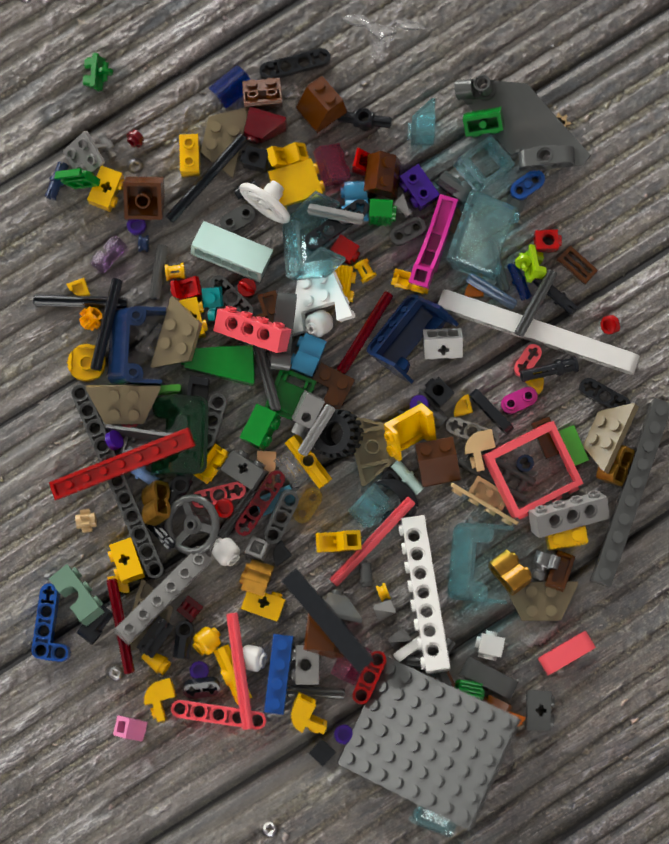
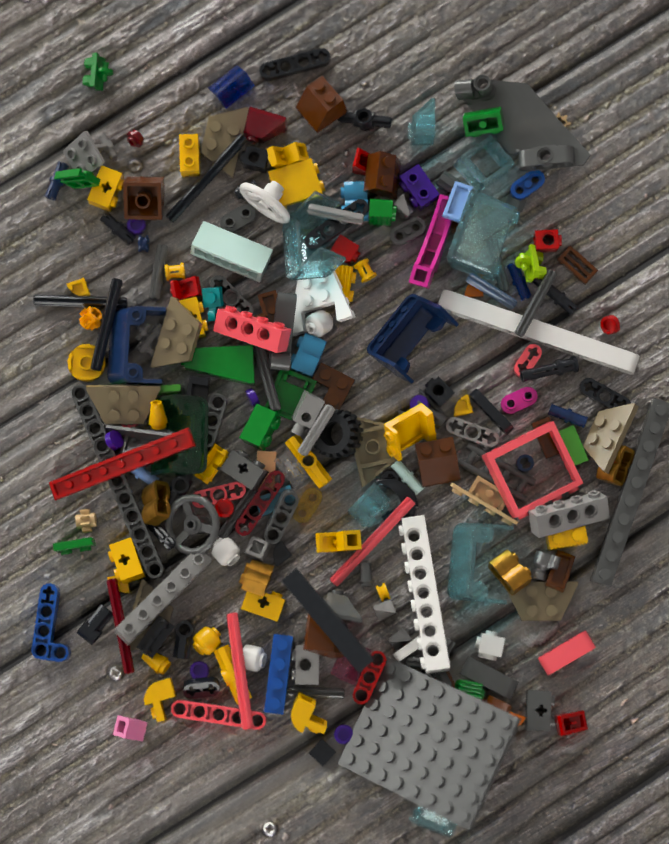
sand green arch [49,564,104,627] -> none
clear purple hinge [90,235,127,275] -> none
dark red tile [176,595,204,622] -> none
red tile [238,278,256,298] -> none
reddish brown slope [242,78,283,111] -> none
clear pink brick [313,143,351,187] -> none
dark red axle [337,291,393,374] -> none
clear plant [341,15,426,59] -> none
yellow hinge [391,268,429,295] -> none
light grey brick [423,328,463,360] -> none
tan brick [464,429,496,472] -> none
yellow tile [525,371,544,395] -> none
none -> green plate [53,537,96,555]
none -> black pin [100,211,136,246]
none -> yellow cone [149,400,168,430]
none -> dark purple tile [245,388,260,408]
none -> light blue tile [442,181,473,223]
none -> dark blue pin [548,404,588,428]
none -> red slope [554,710,588,736]

